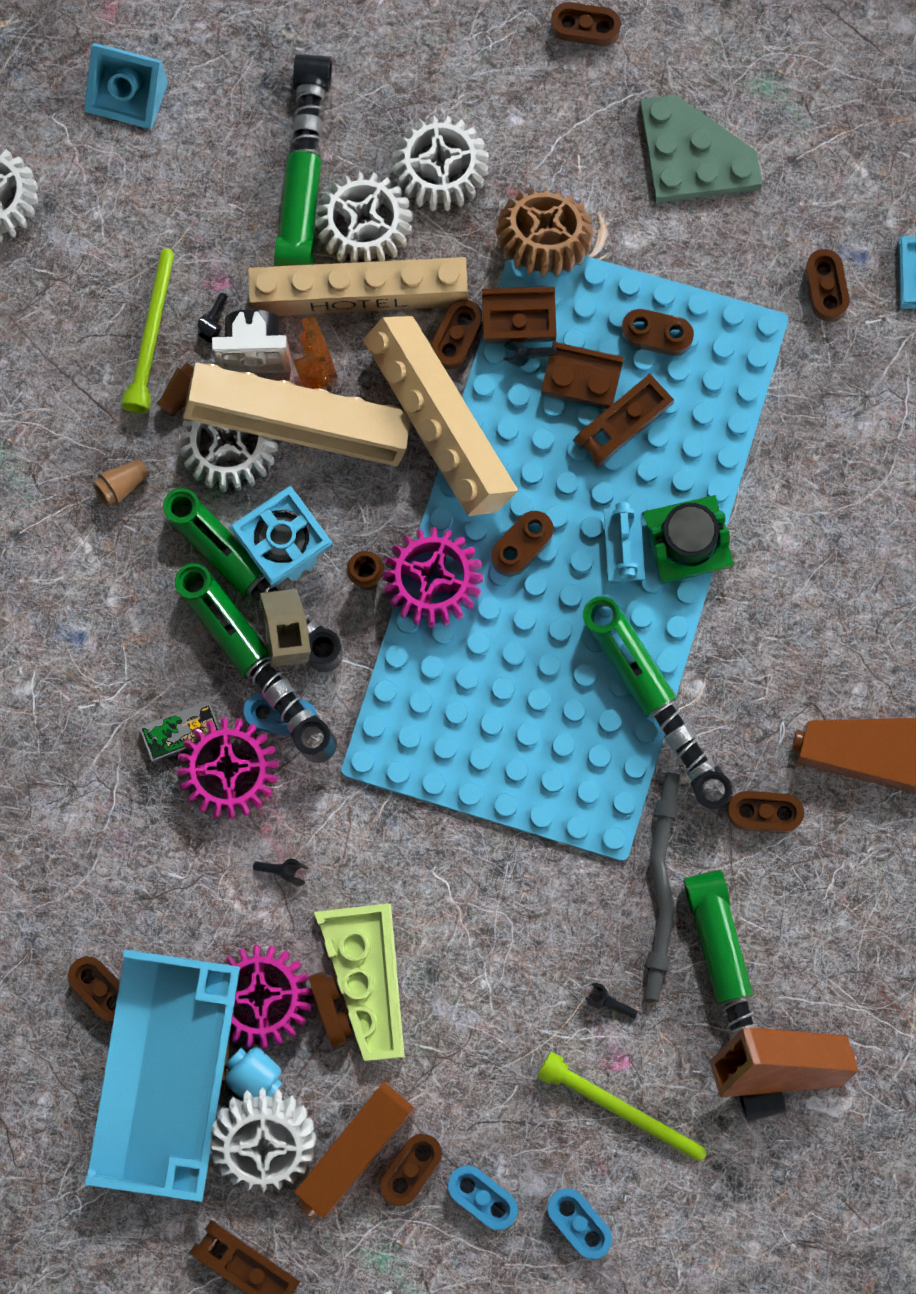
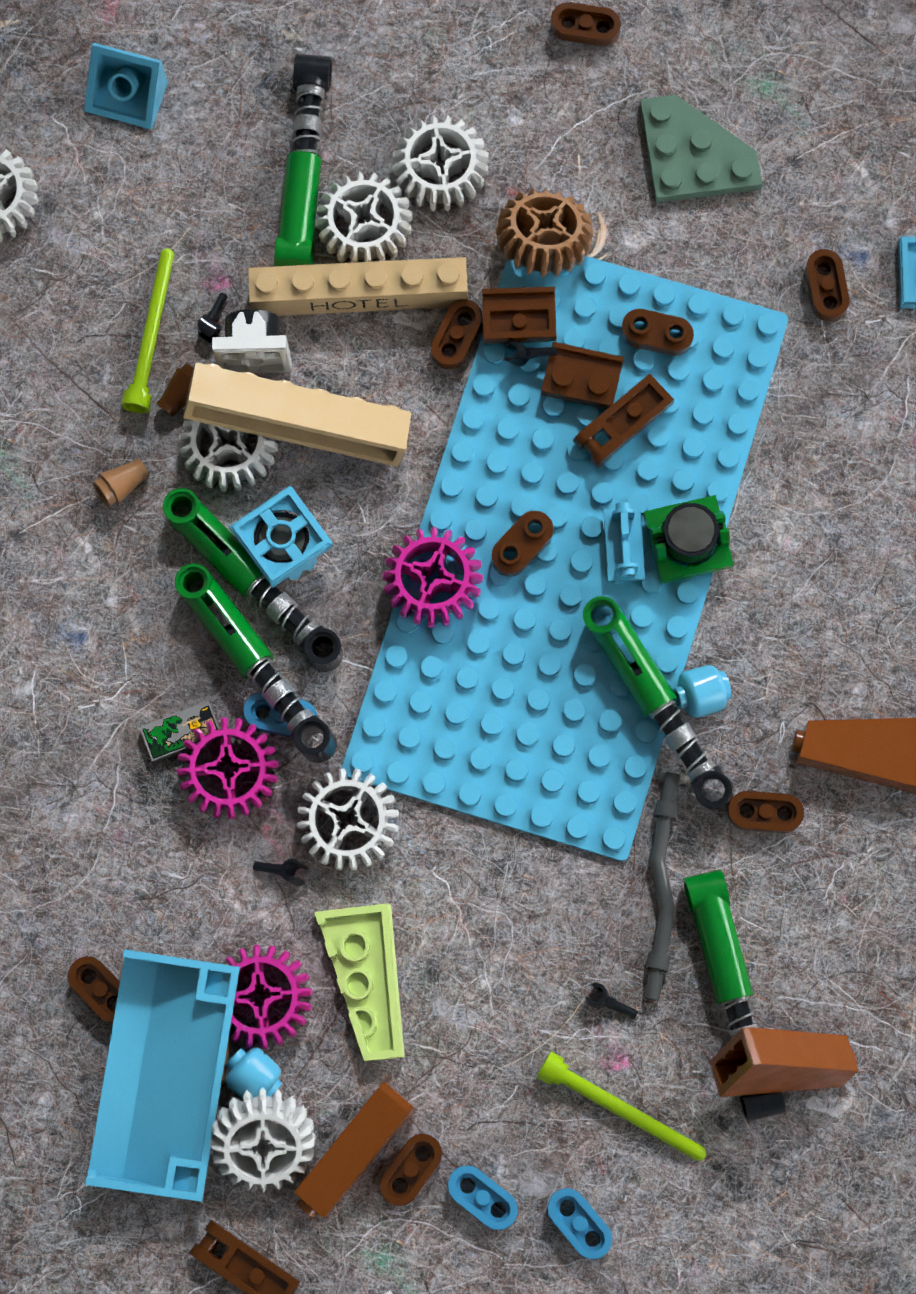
dark tan slope [260,589,311,667] -> none
clear orange bracket [293,315,338,389] -> none
reddish brown plate [308,971,352,1049] -> none
reddish brown cone [346,551,384,590] -> none
tan brick [363,316,519,516] -> none
none -> white gear [297,768,399,871]
none -> medium azure head [673,665,732,718]

